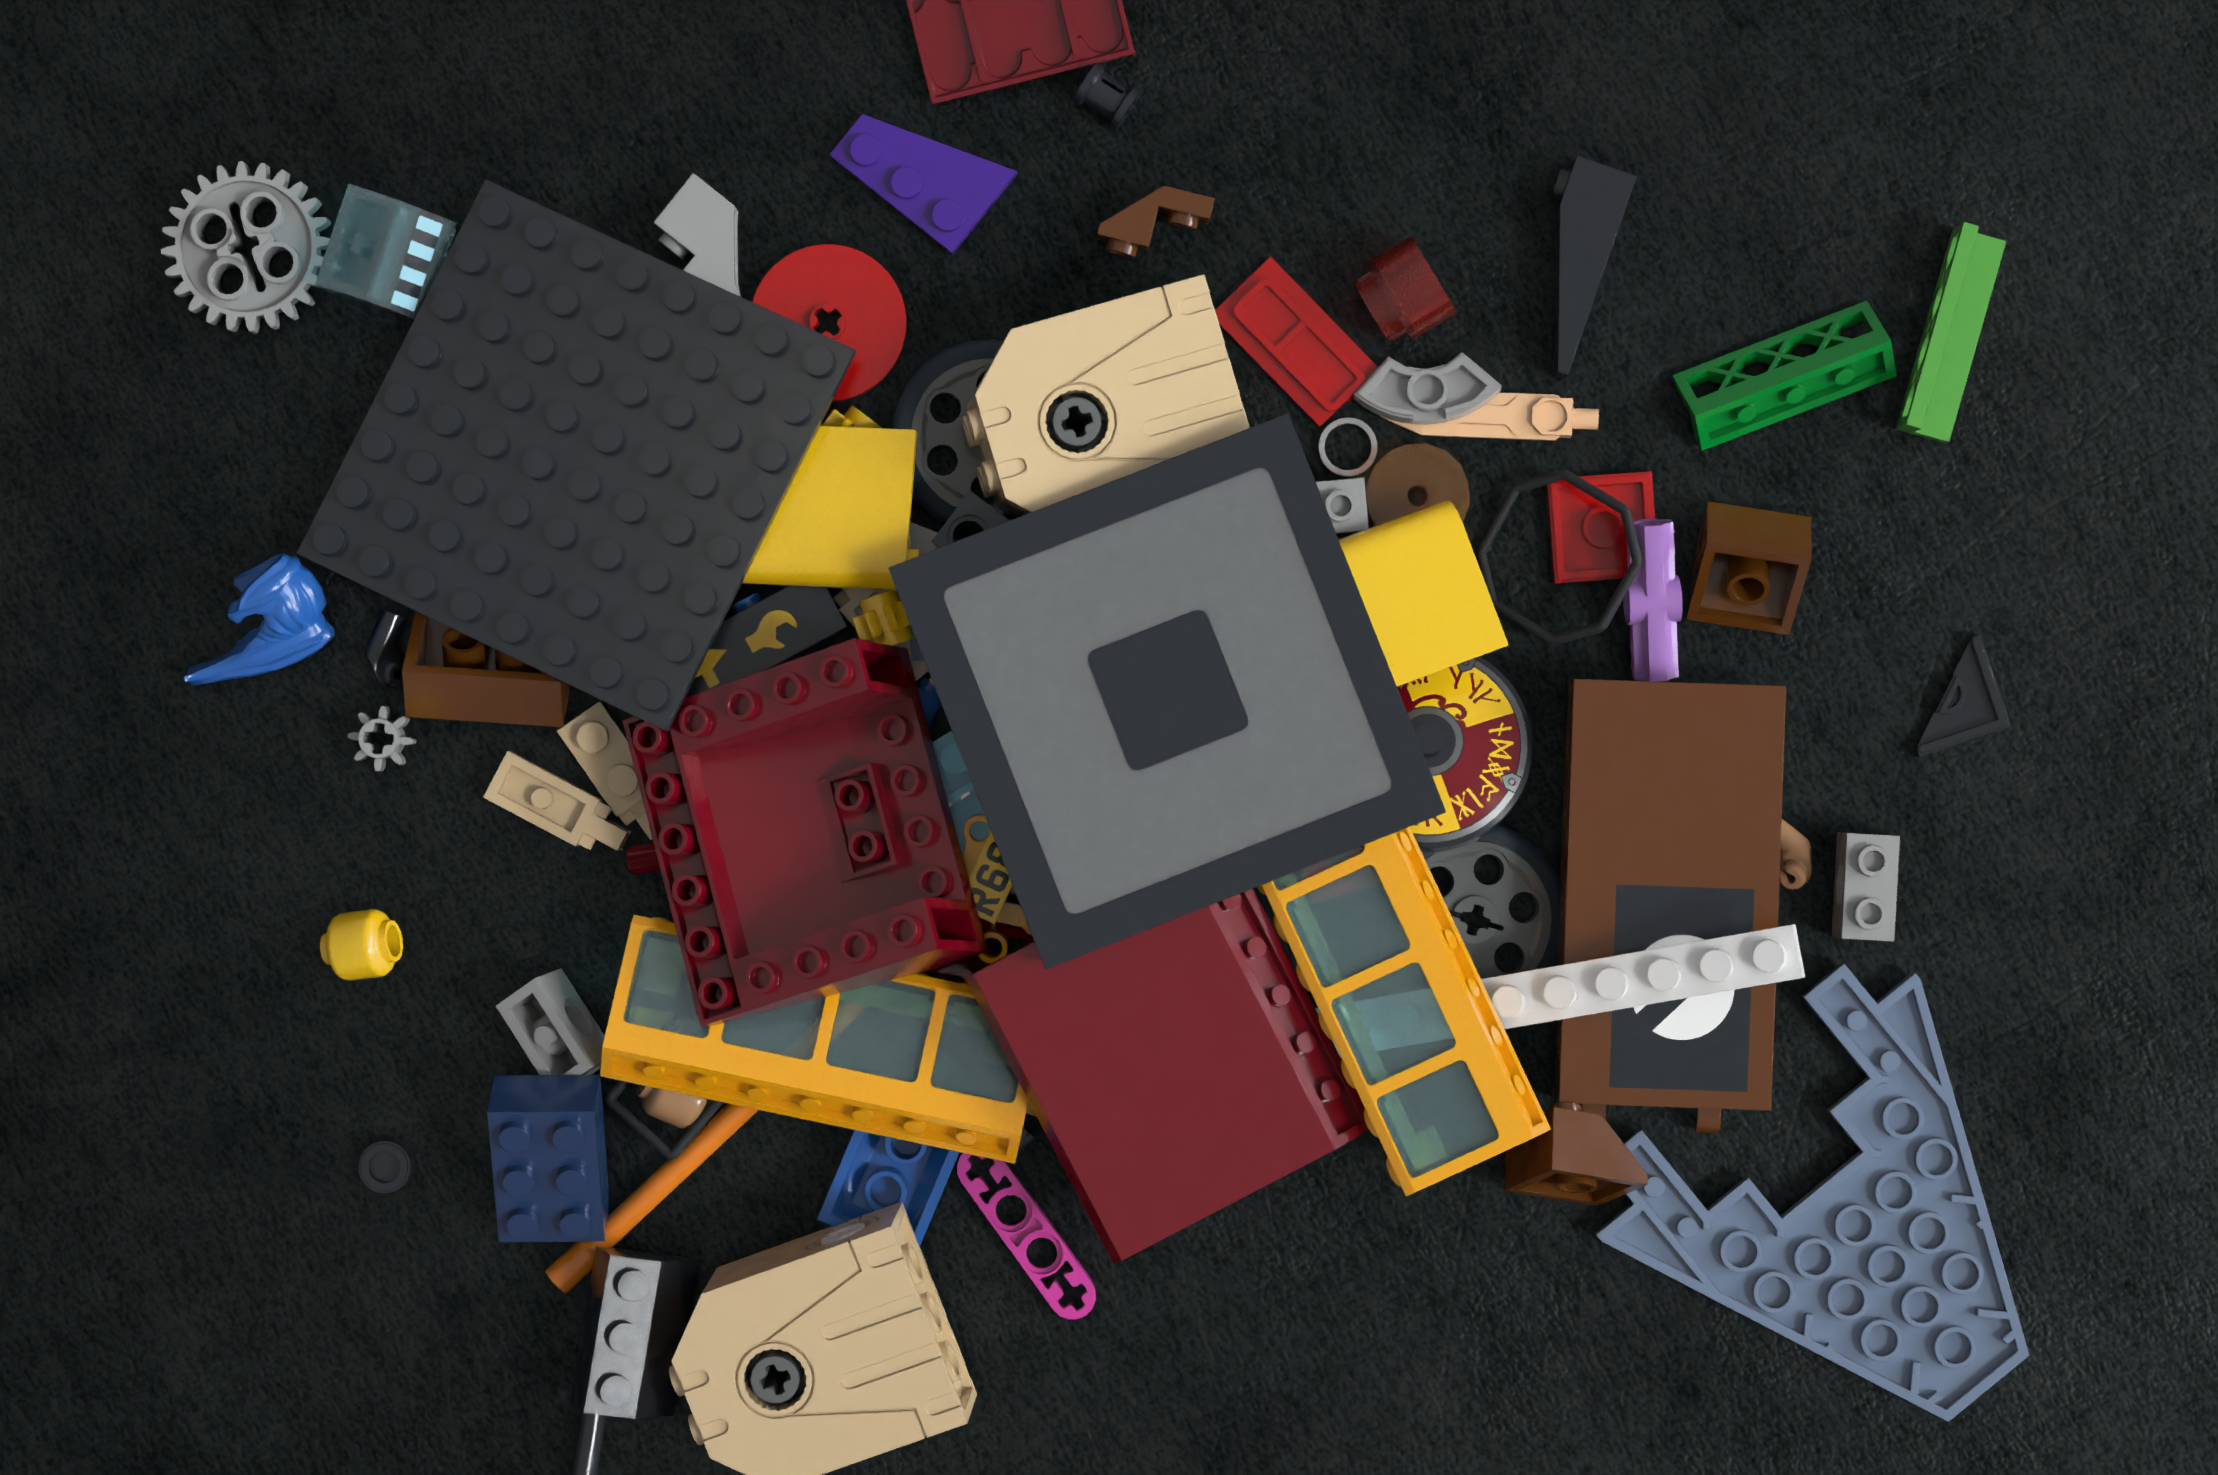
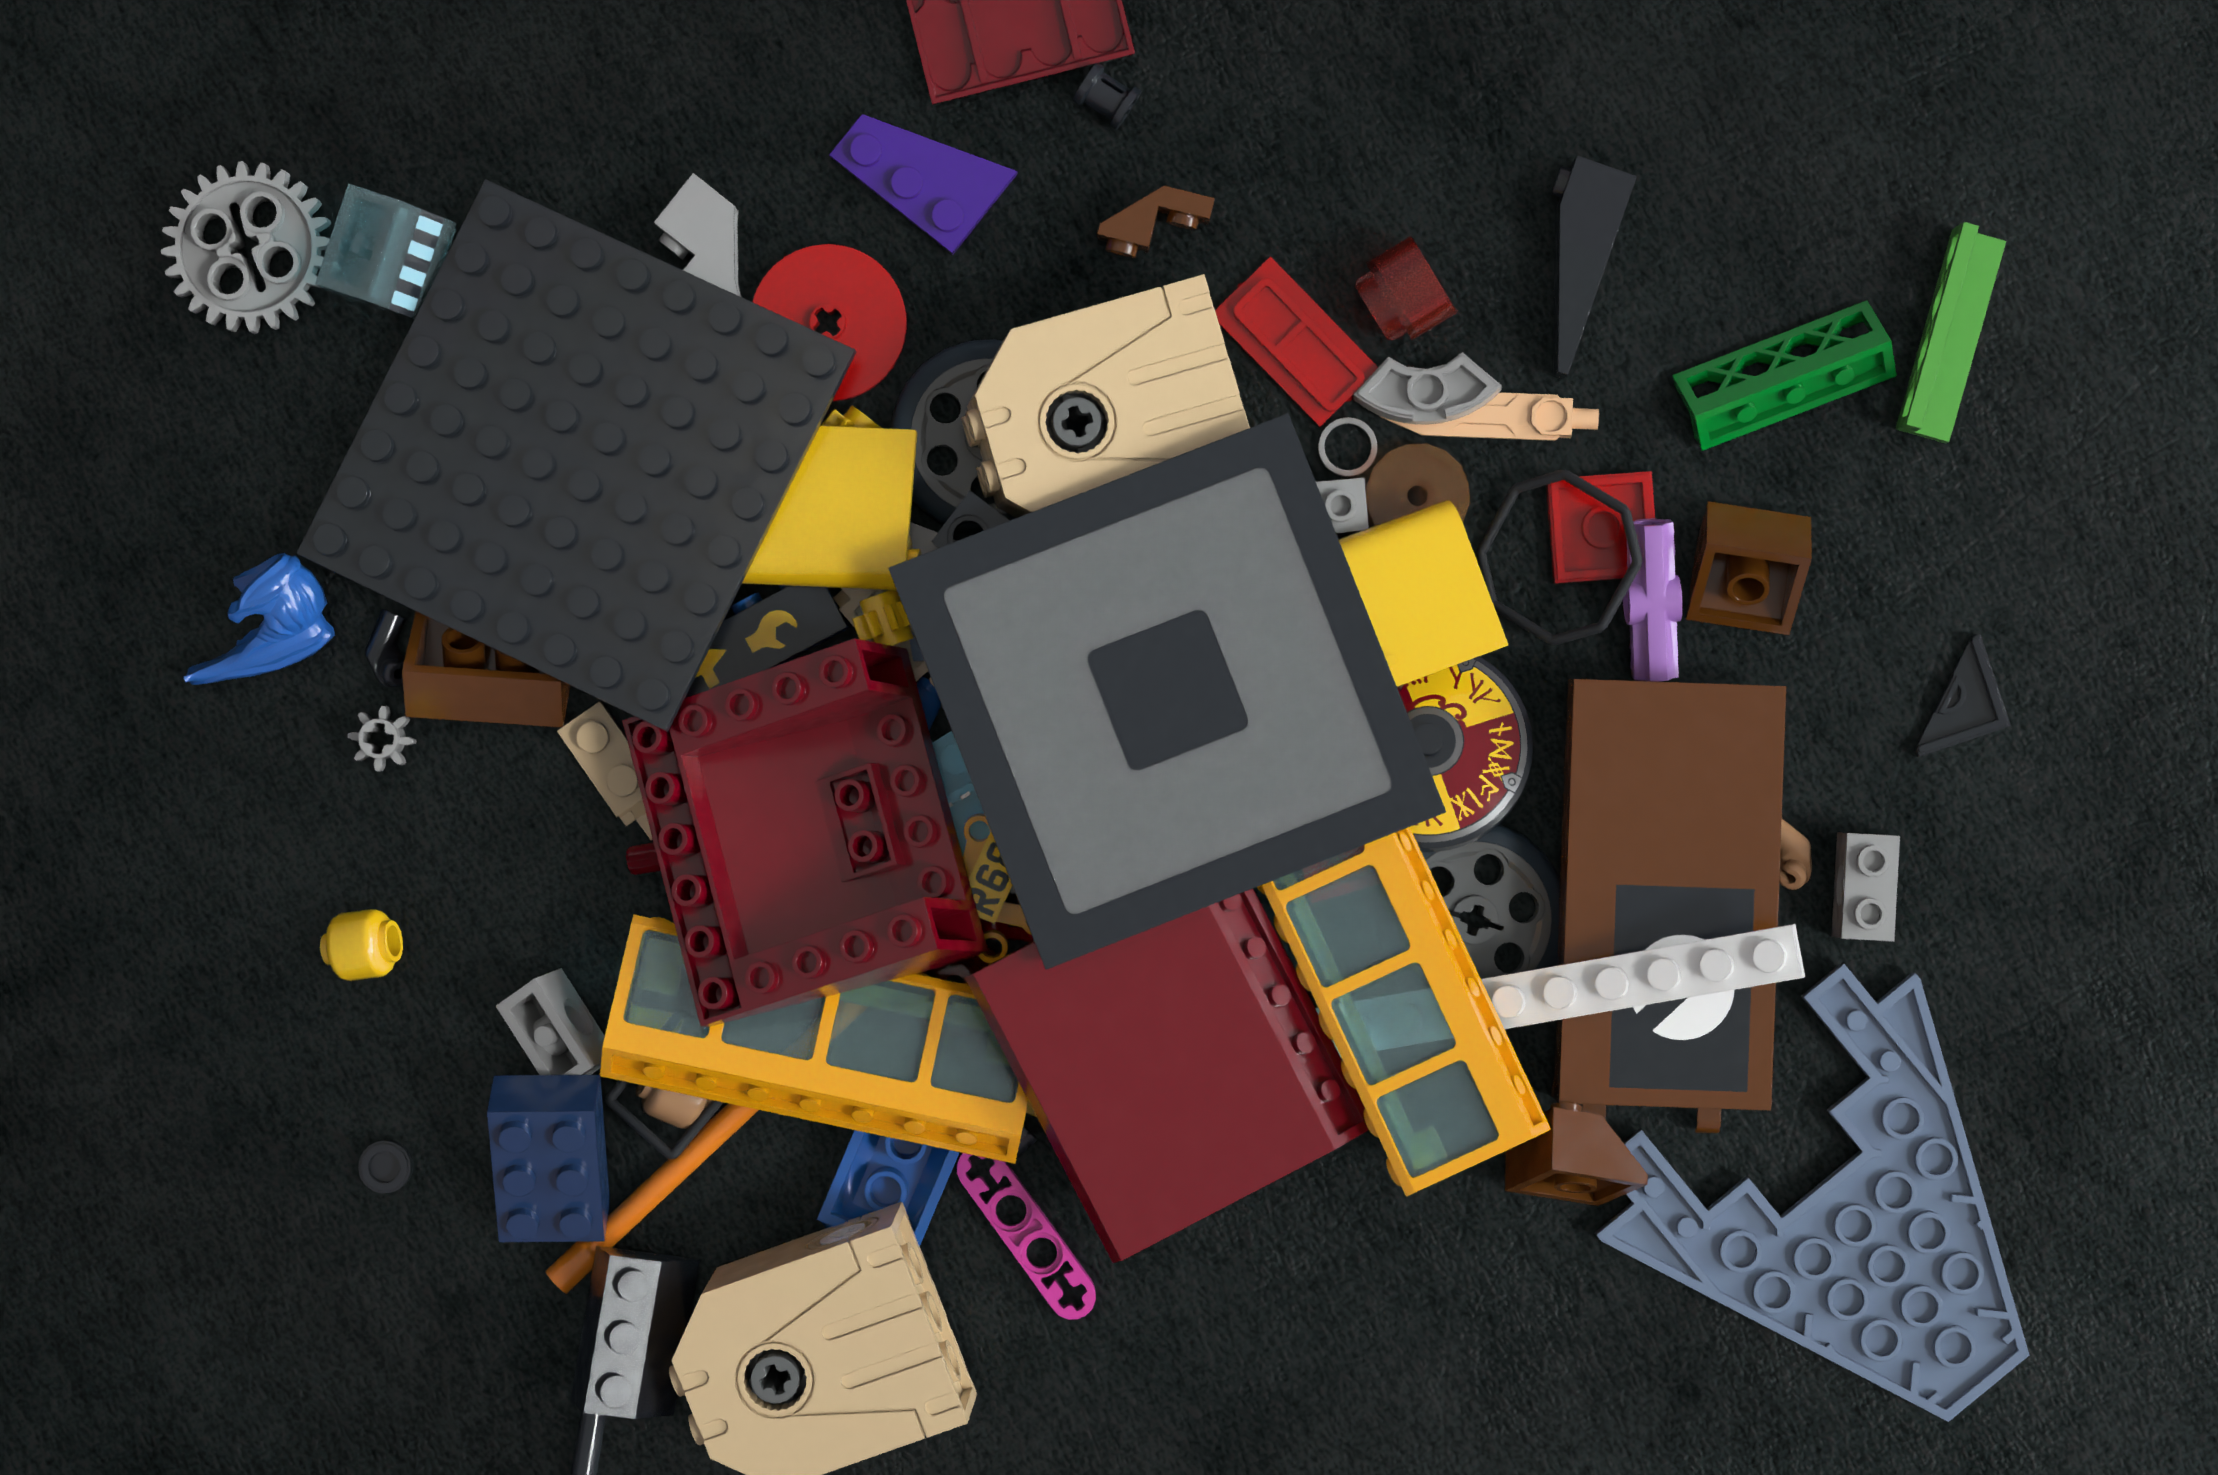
tan hinge [483,751,631,851] -> none

